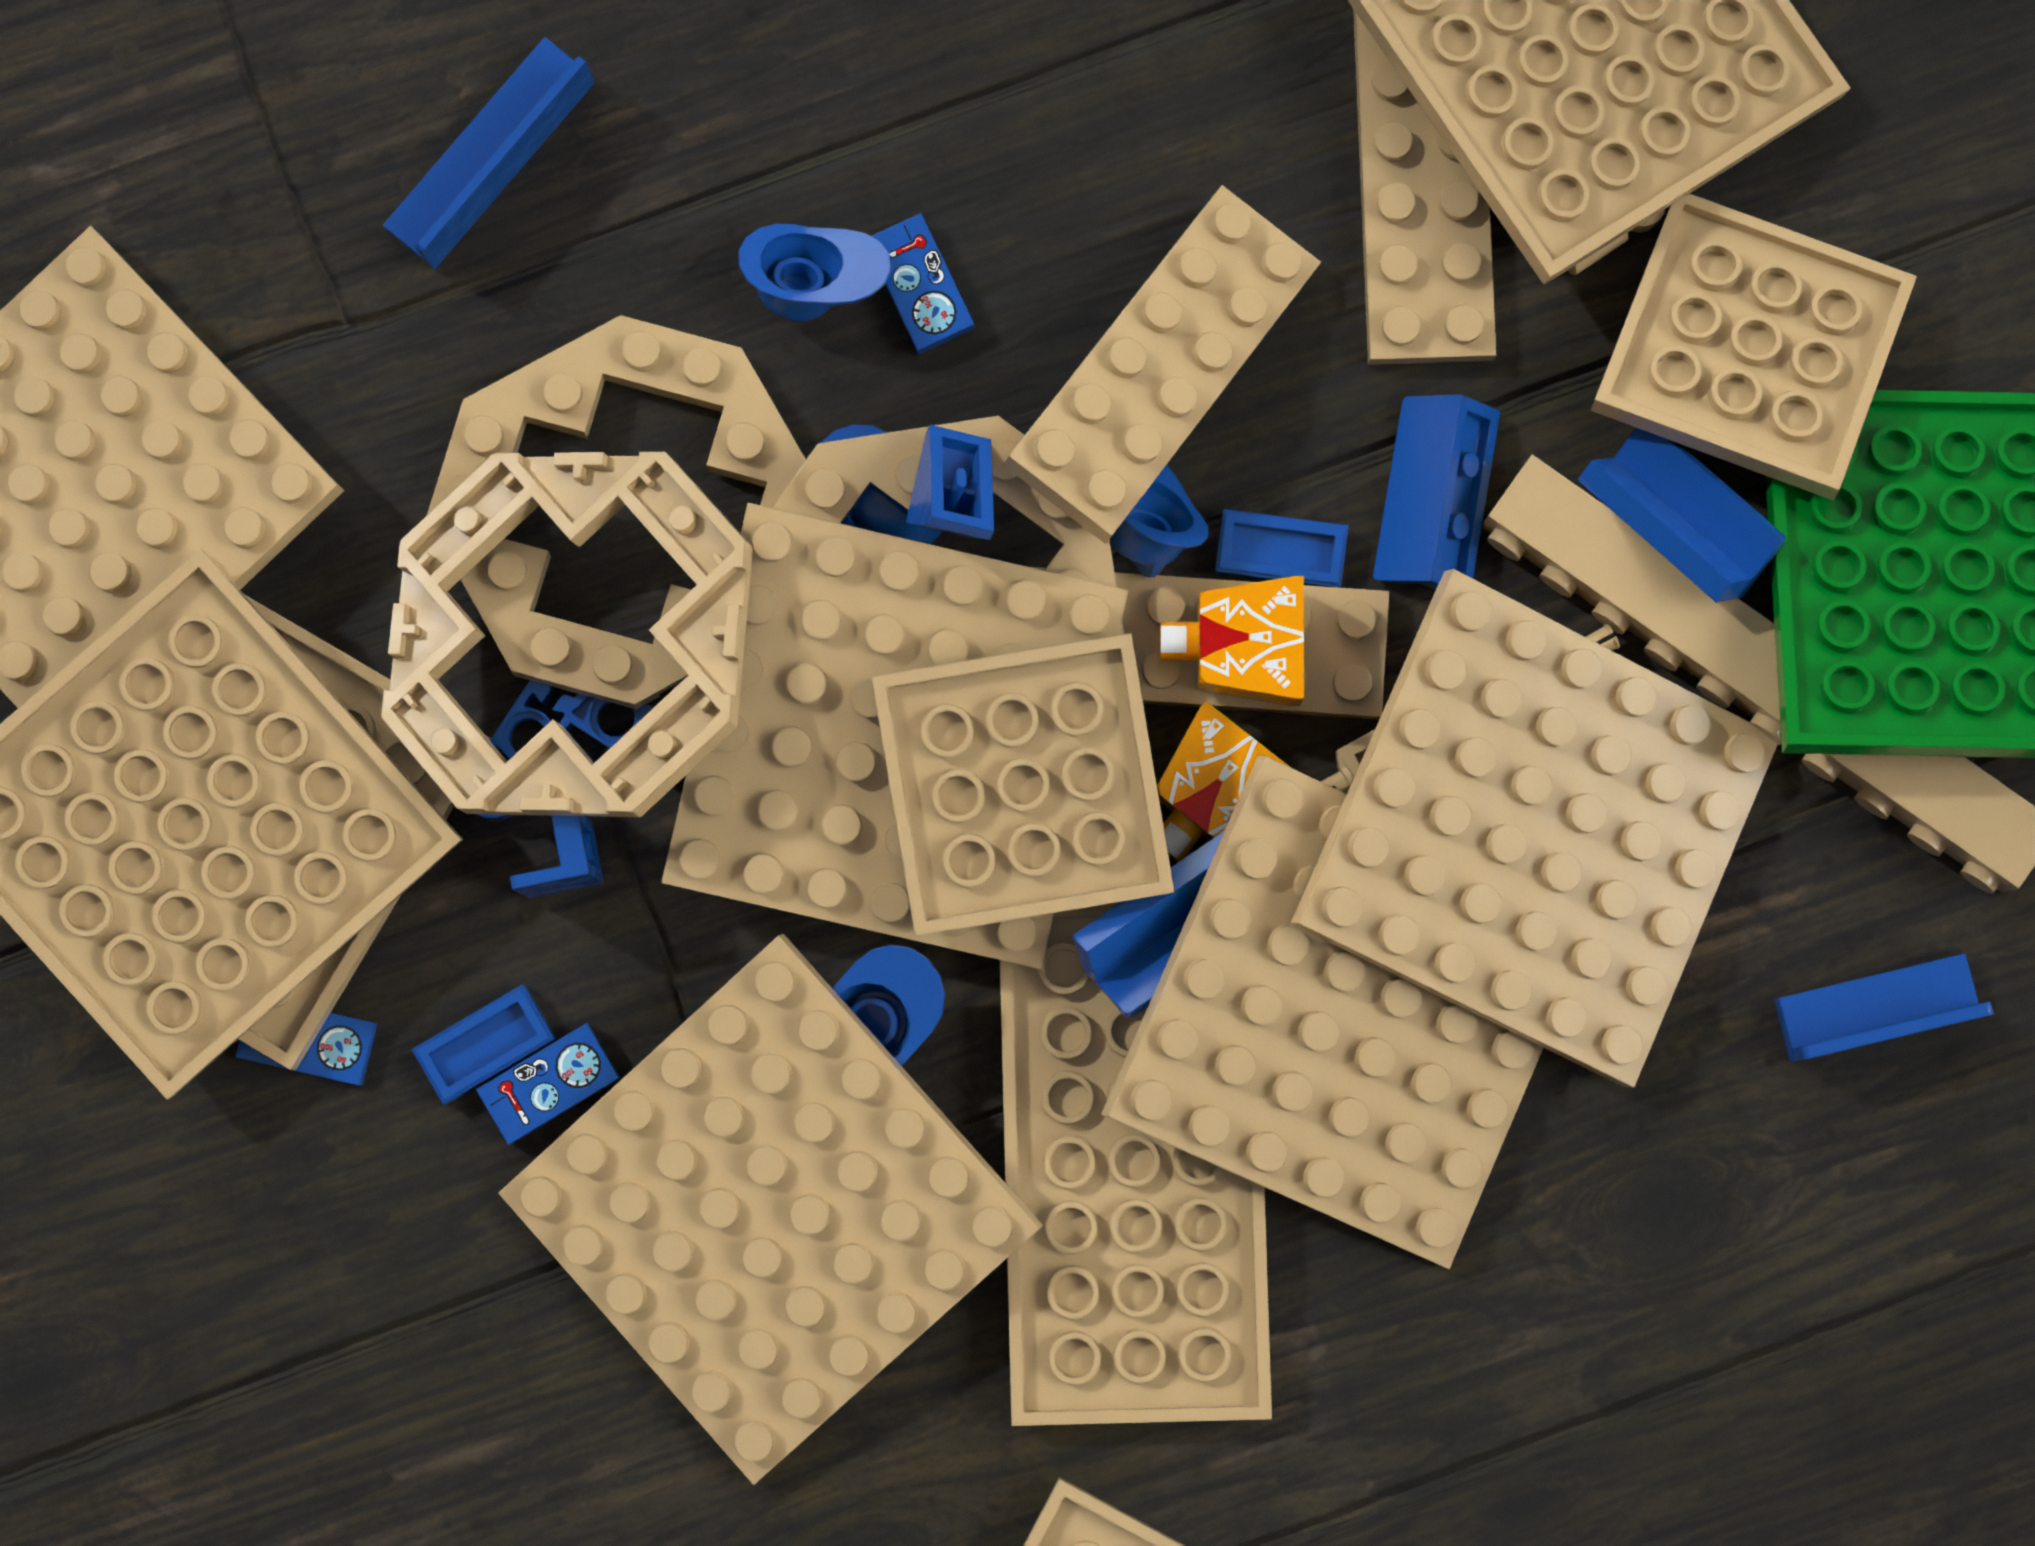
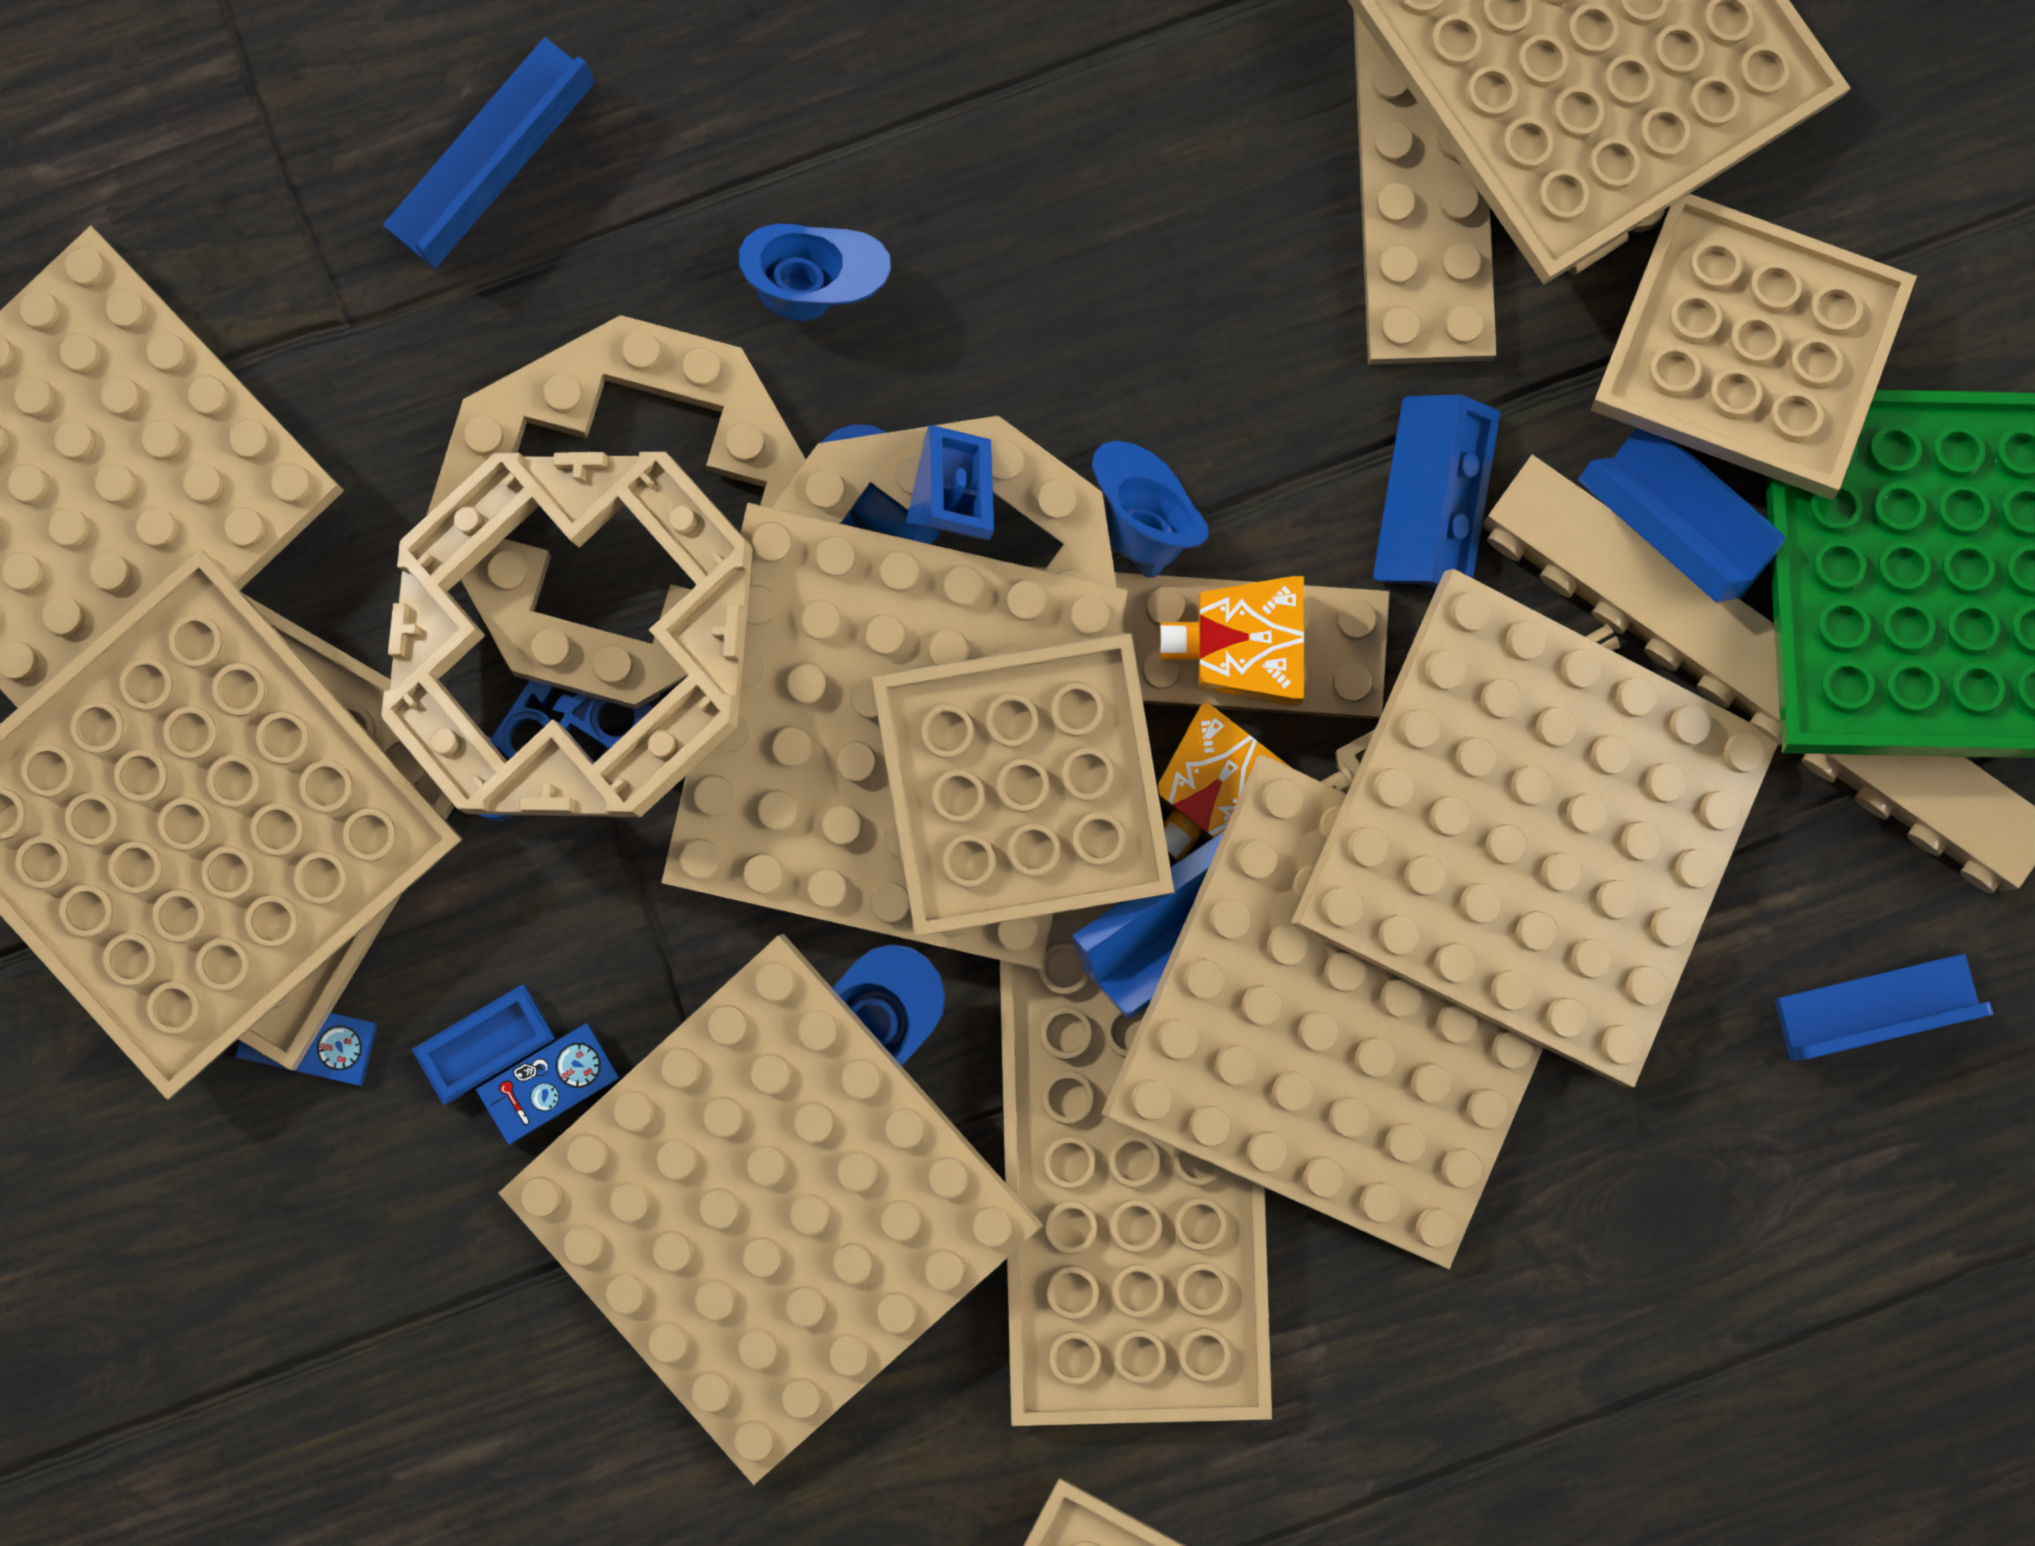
blue panel [510,816,604,898] -> none
tile [872,213,975,355] -> none
tan plate [1003,185,1321,544] -> none
blue tile [1214,509,1349,588] -> none

